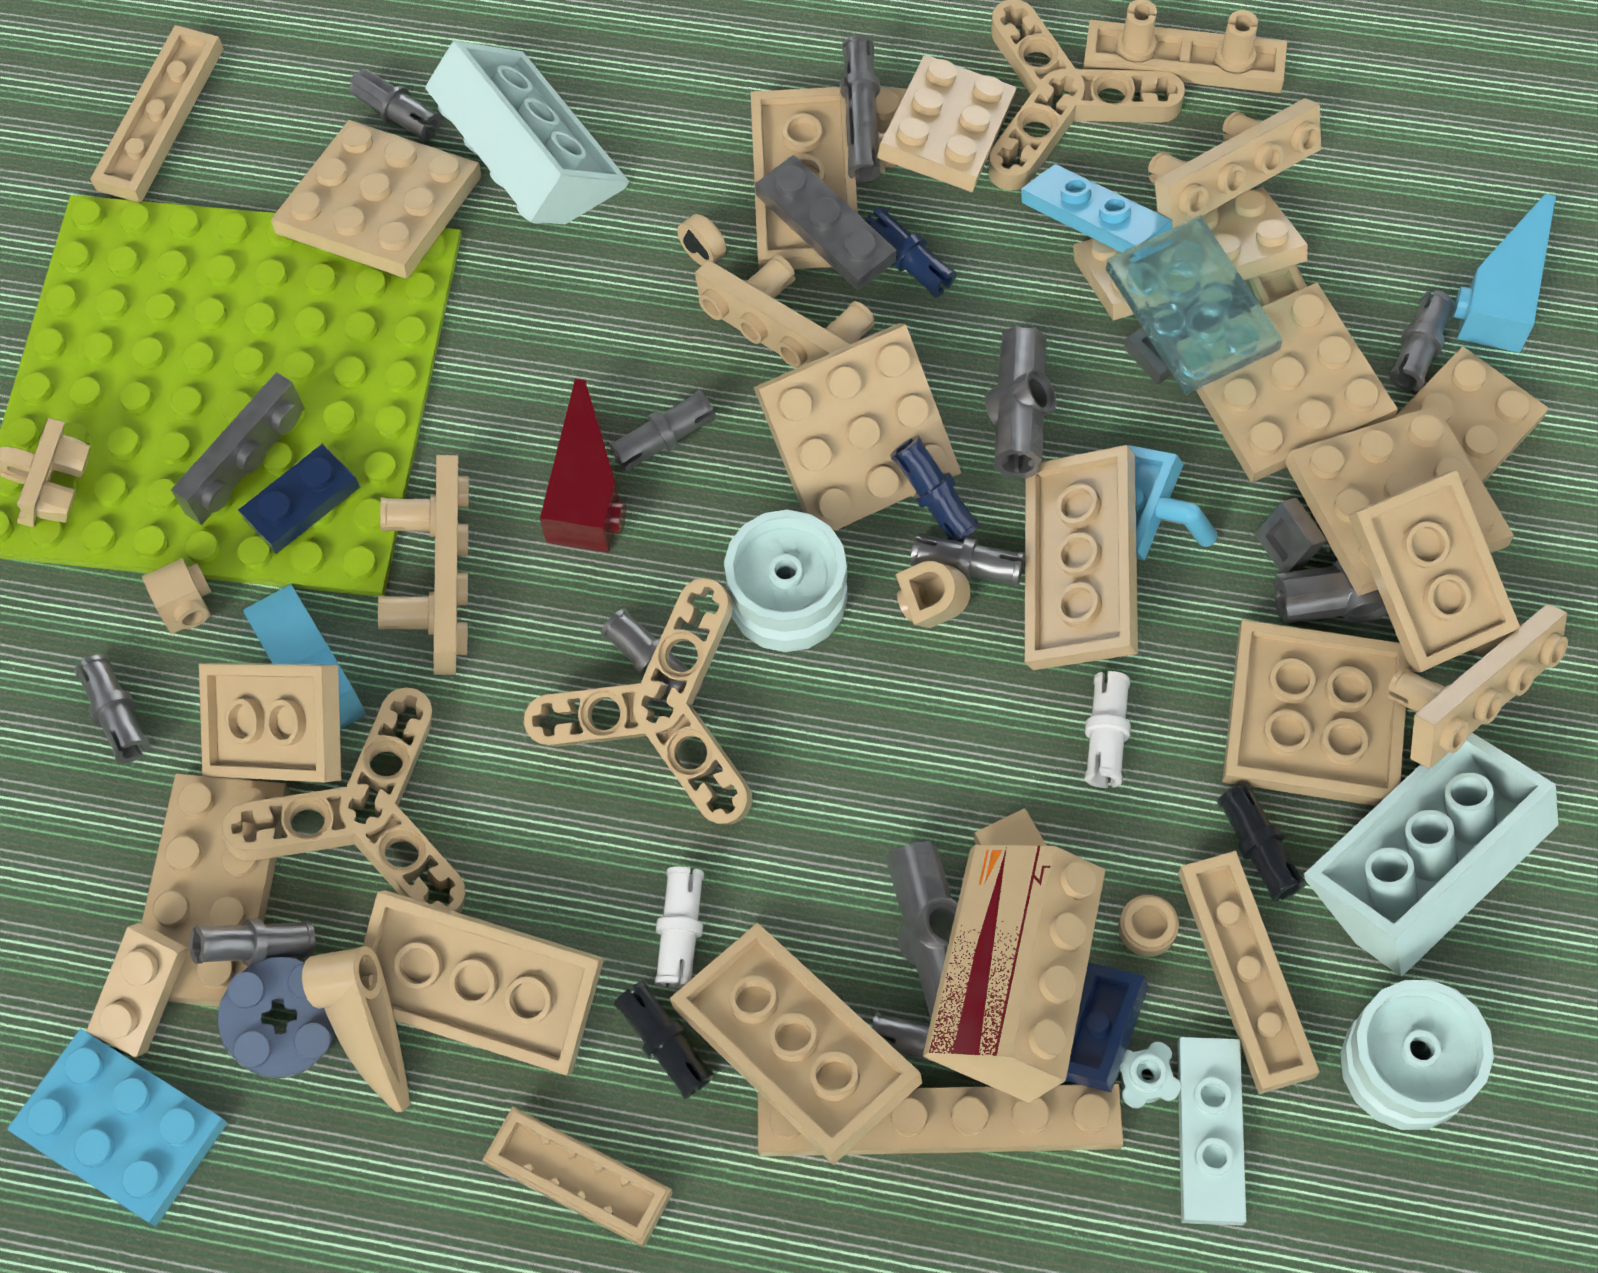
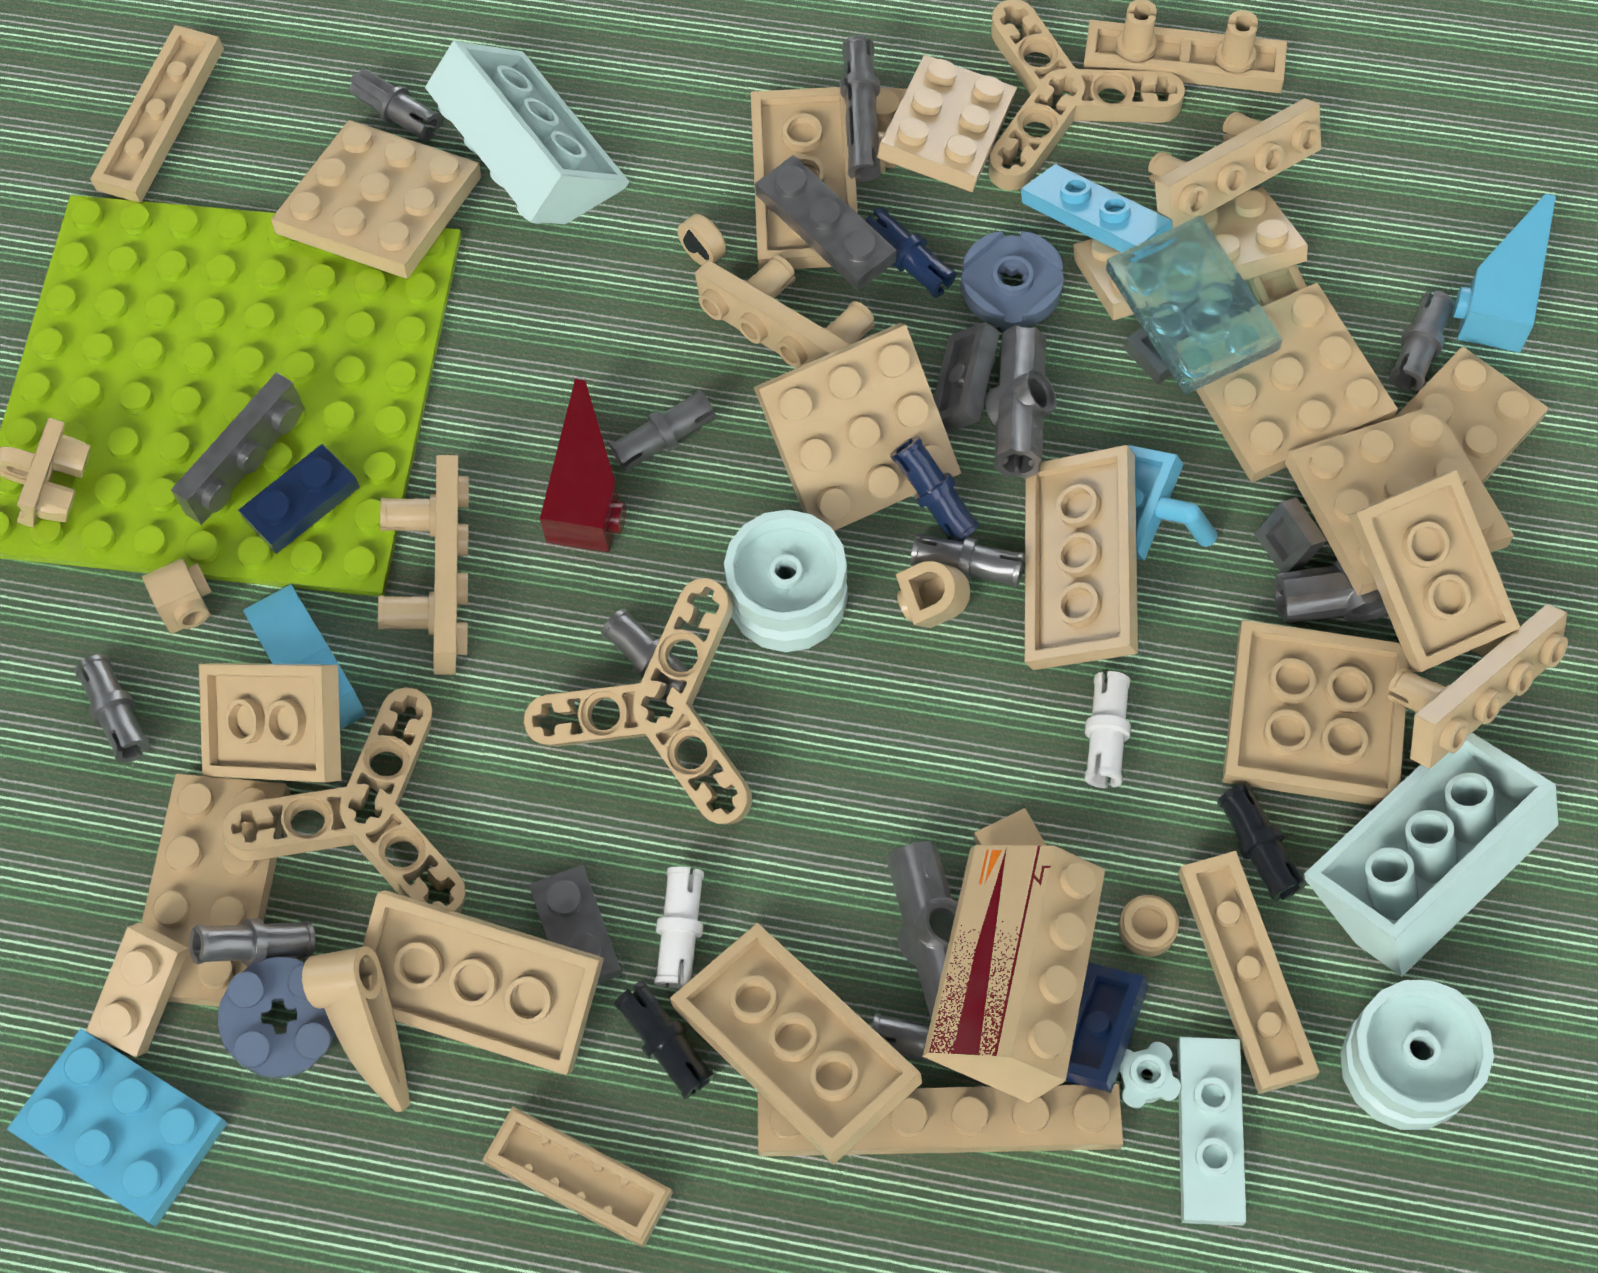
none -> flat silver plate [529,865,623,985]
none -> flat silver plate [934,322,1000,433]
none -> sand blue plate [960,231,1064,332]

